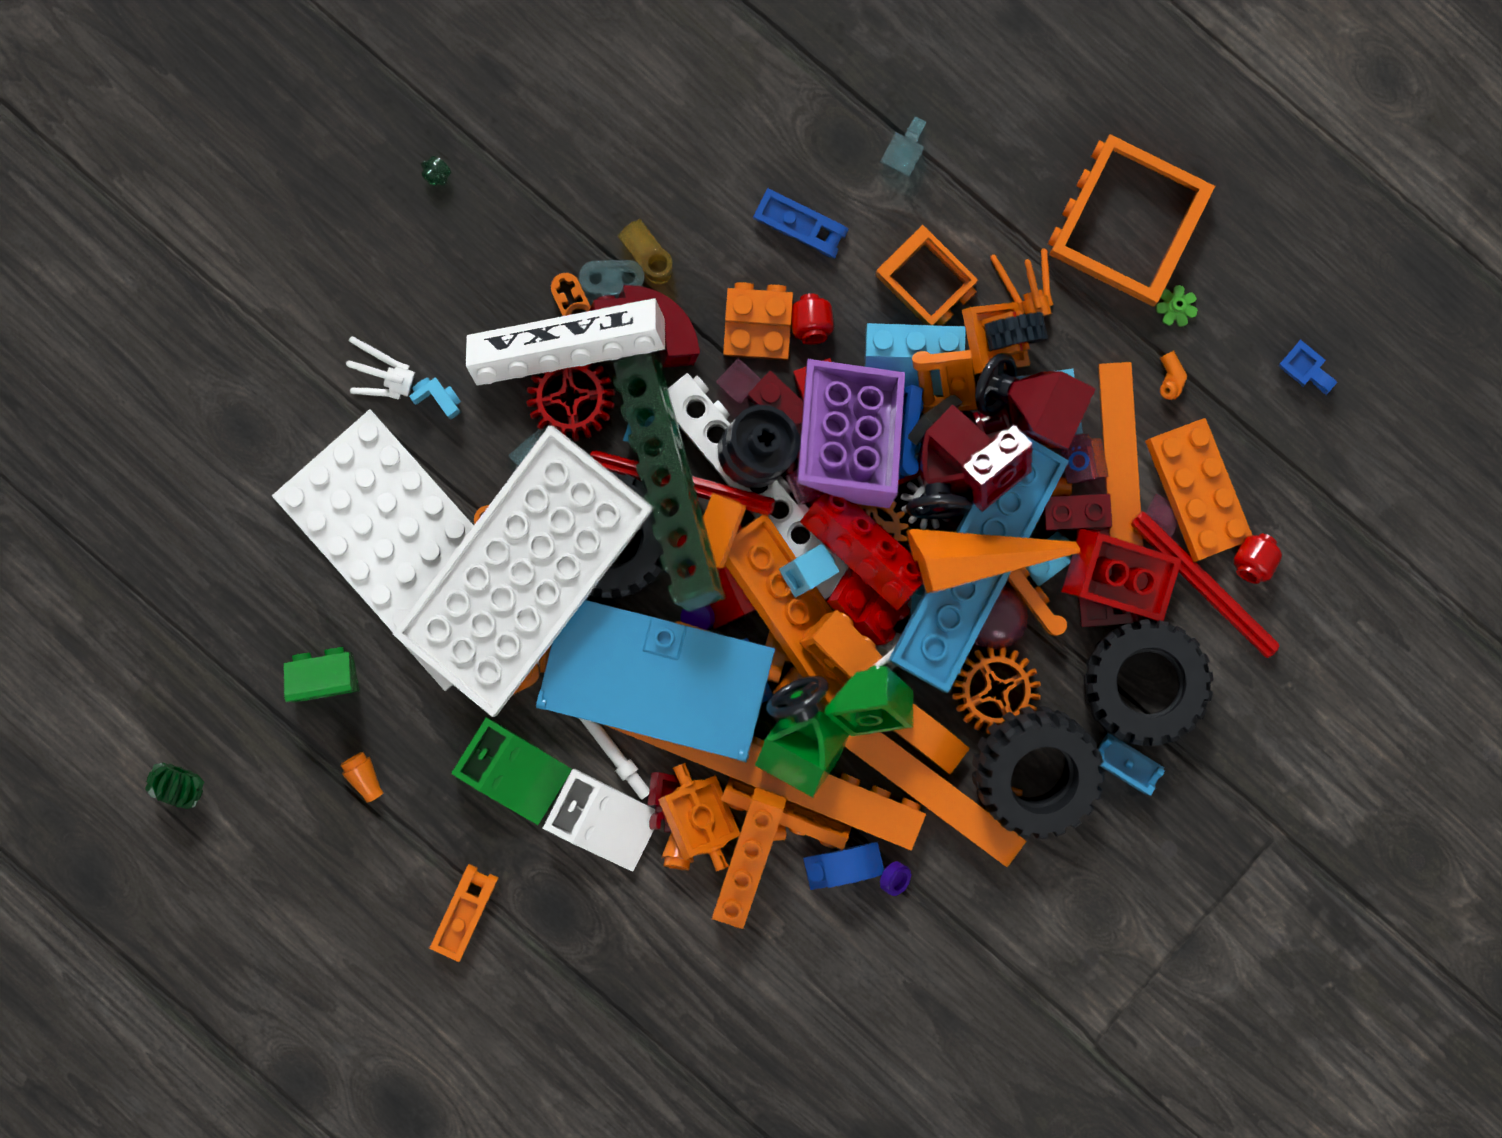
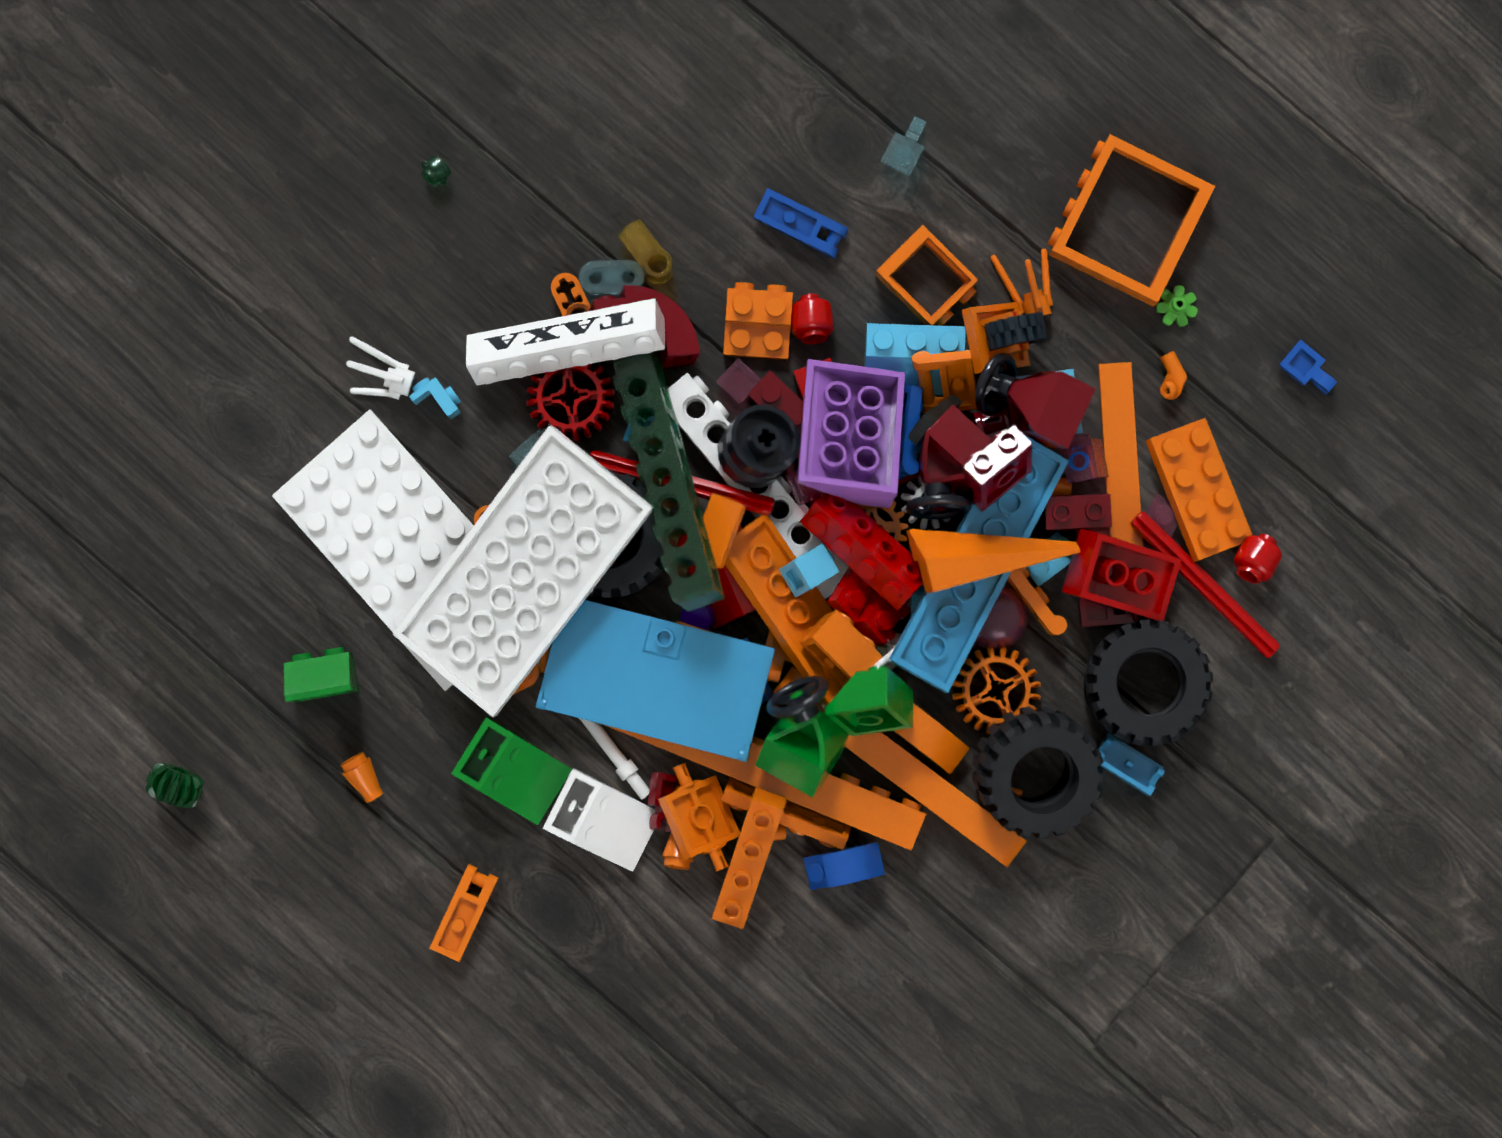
dark purple tile [880,861,911,896] -> none

